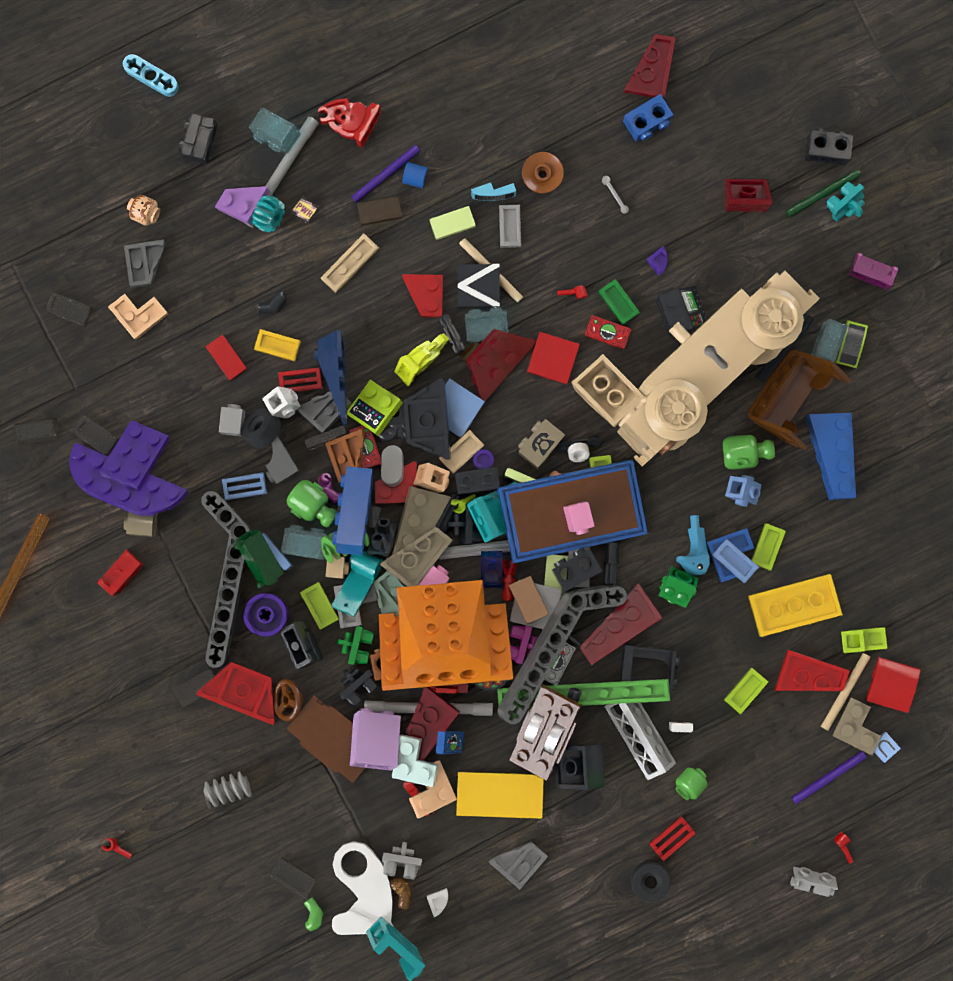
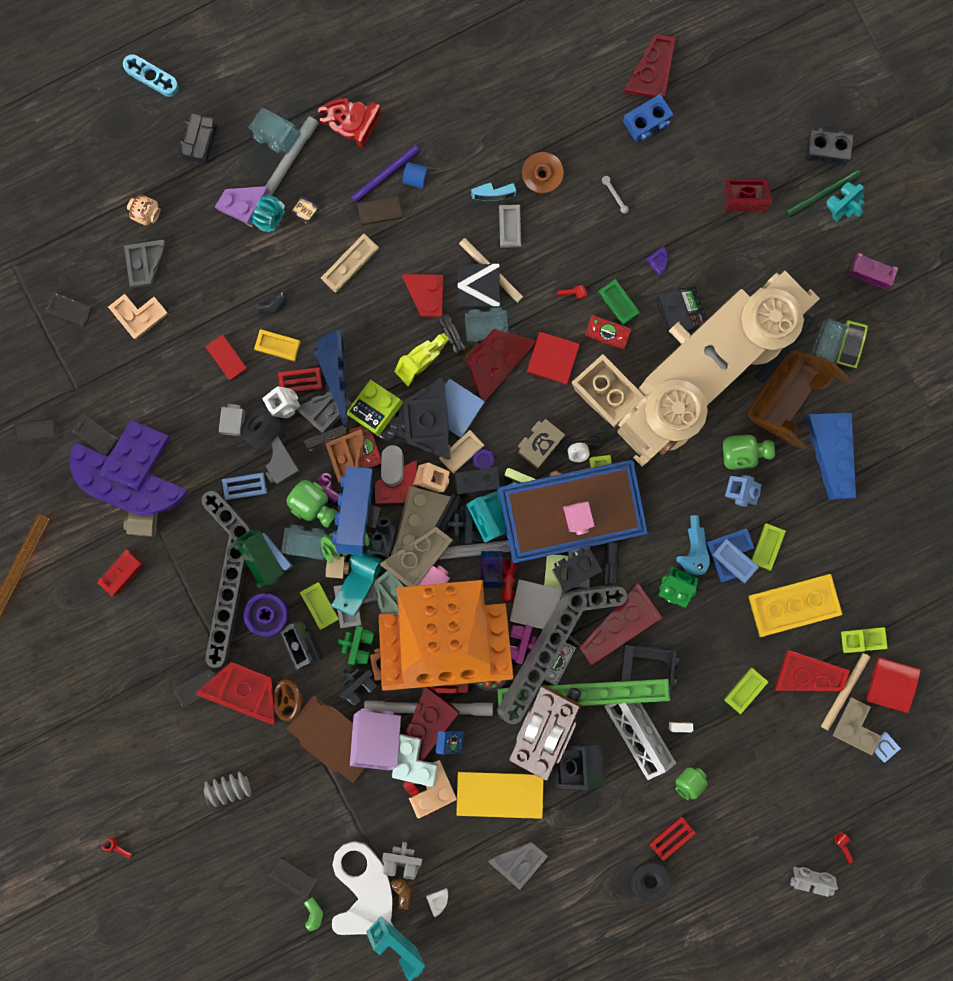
yellowish green tile [429,206,476,240] -> none
lime hand [451,494,476,513] -> none
medium nougat slope [509,576,549,624] -> none
dark purple bar [791,751,867,805] -> none

